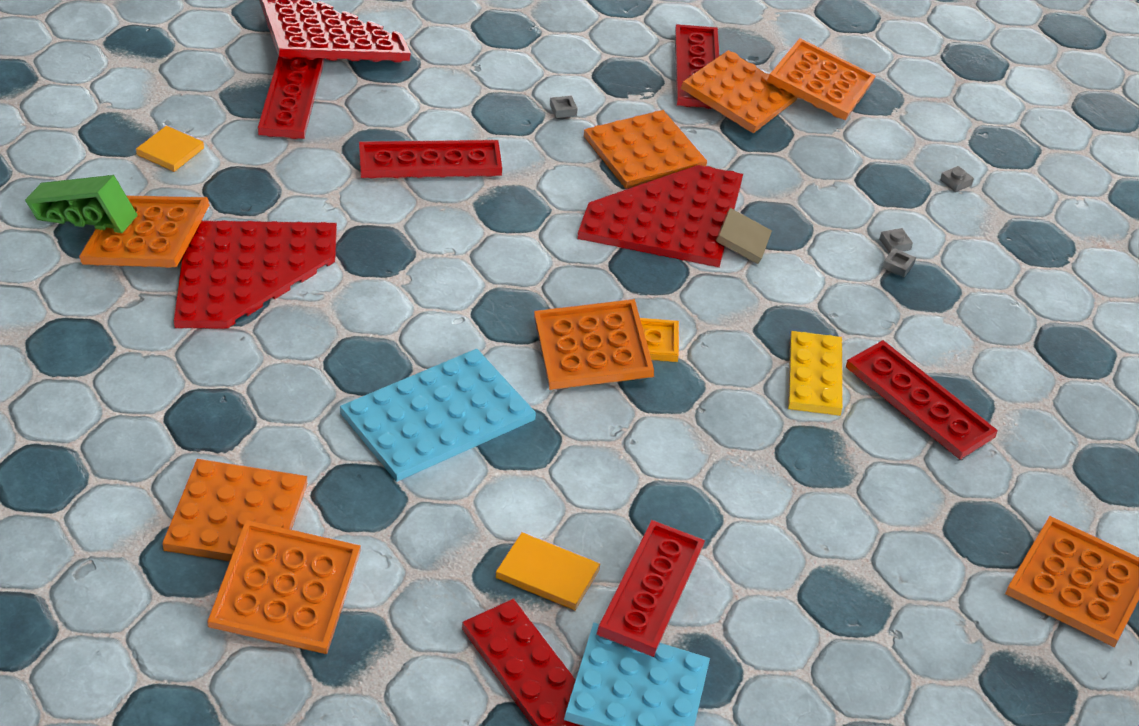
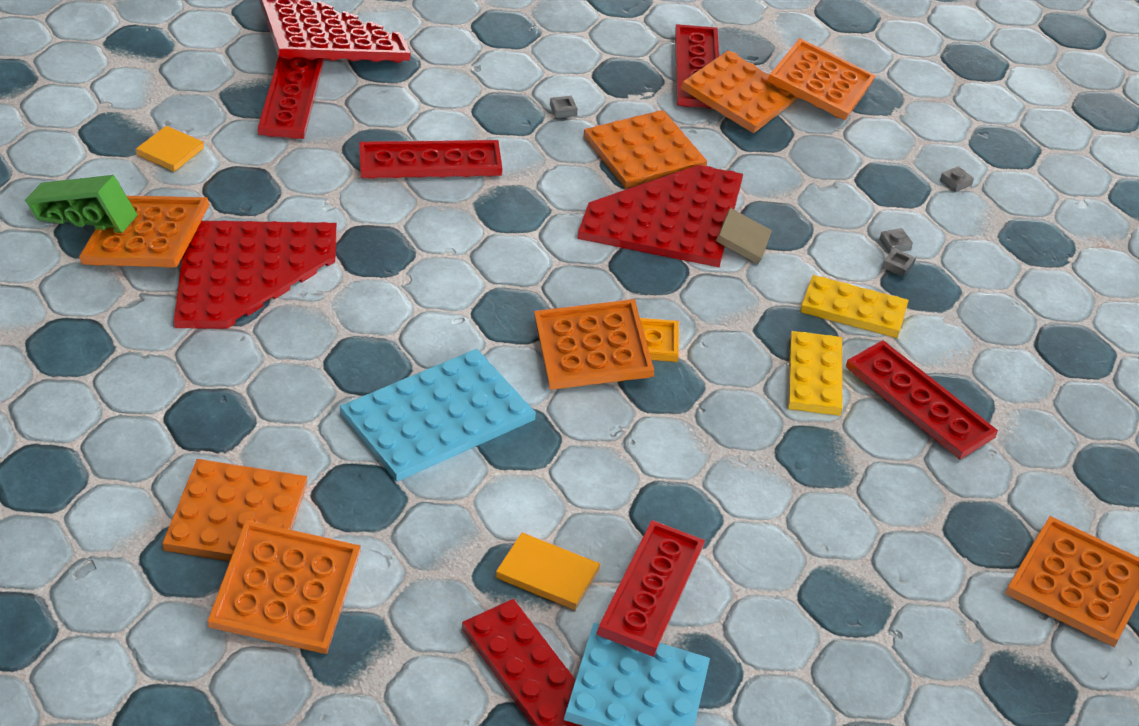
none -> yellow plate [800,275,909,338]

